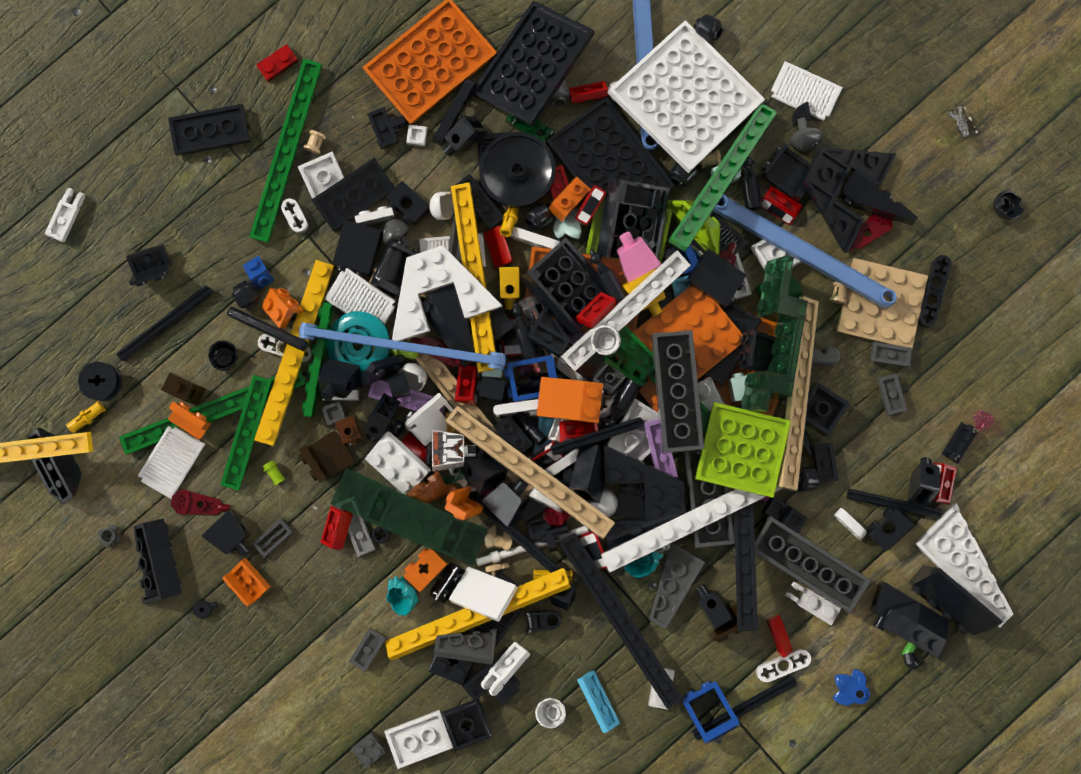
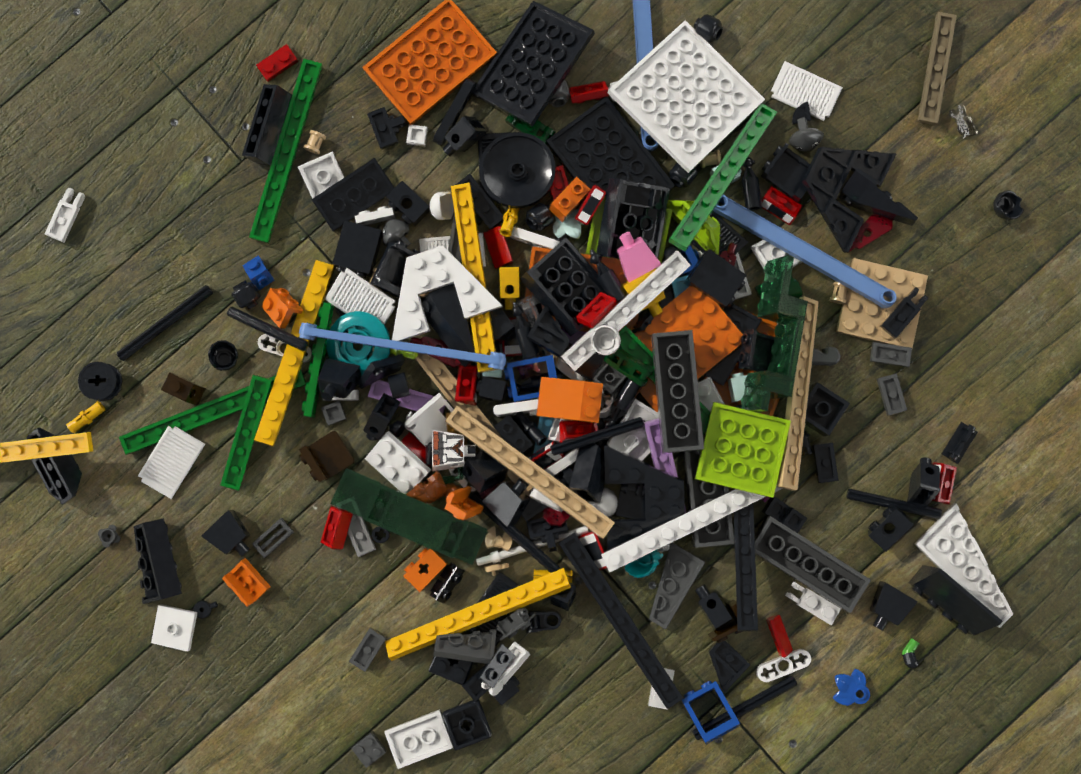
black bracket [126,243,172,287] -> none
black plate [168,104,251,156] -> none
orange bracket [168,401,211,440] -> none
dark red piece [171,489,231,515] -> none
lime pin [263,460,285,486] -> none
white beam [281,199,308,234] -> none
reddish brown brick [335,416,363,447] -> none
teal hair [386,576,419,616] -> none
white hair [399,363,427,391] -> none
white tile [449,567,518,622] -> none
white hair [535,698,566,729] -> none
medium azure plate [577,670,620,733] -> none
black head [796,466,820,492] -> none
white beam [834,508,868,540] -> none
black wedge [881,602,949,660] -> none
black beam [918,255,951,327] -> none
clear pink tile [973,410,995,431] -> none
none -> white plate [151,604,197,652]
none -> black brick [242,84,292,165]
none -> black hinge [478,644,515,688]
none -> dark grey hinge [496,608,535,640]
none -> black piece [632,313,654,334]
none -> black wing [708,641,750,692]
none -> black hinge [880,287,929,339]
none -> dark tan plate [917,12,957,125]

